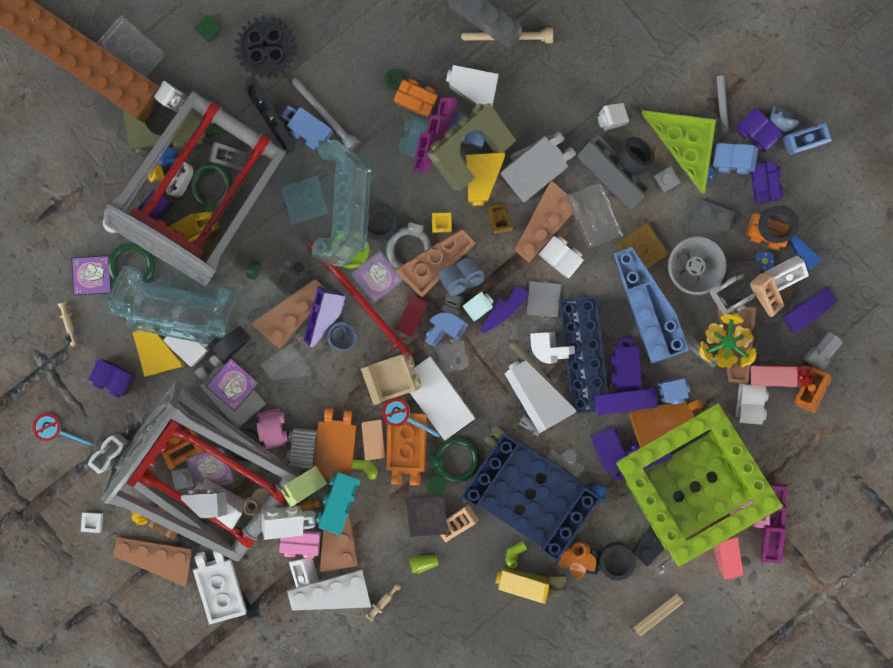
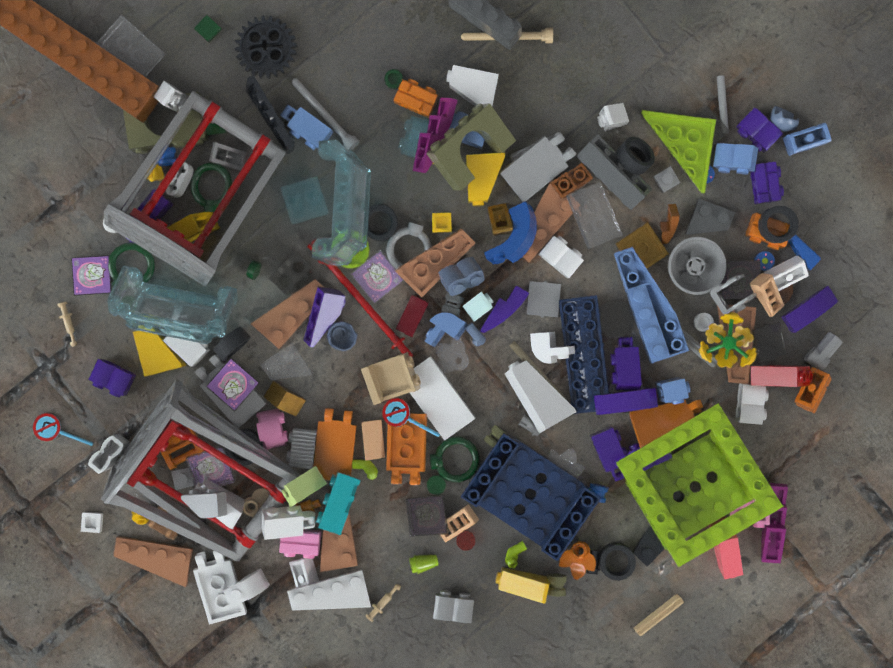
none -> white brick [223,568,270,608]
none -> pearl gold slope [264,381,306,416]
none -> light grey brick [433,590,474,623]
none -> clear red tile [456,530,475,551]
none -> sand blue arm [464,322,486,346]
none -> blue arch [485,201,537,264]
none -> dark orange slope [550,163,593,199]
none -> dark orange slope [660,204,680,244]
none -> white tile [693,313,714,332]

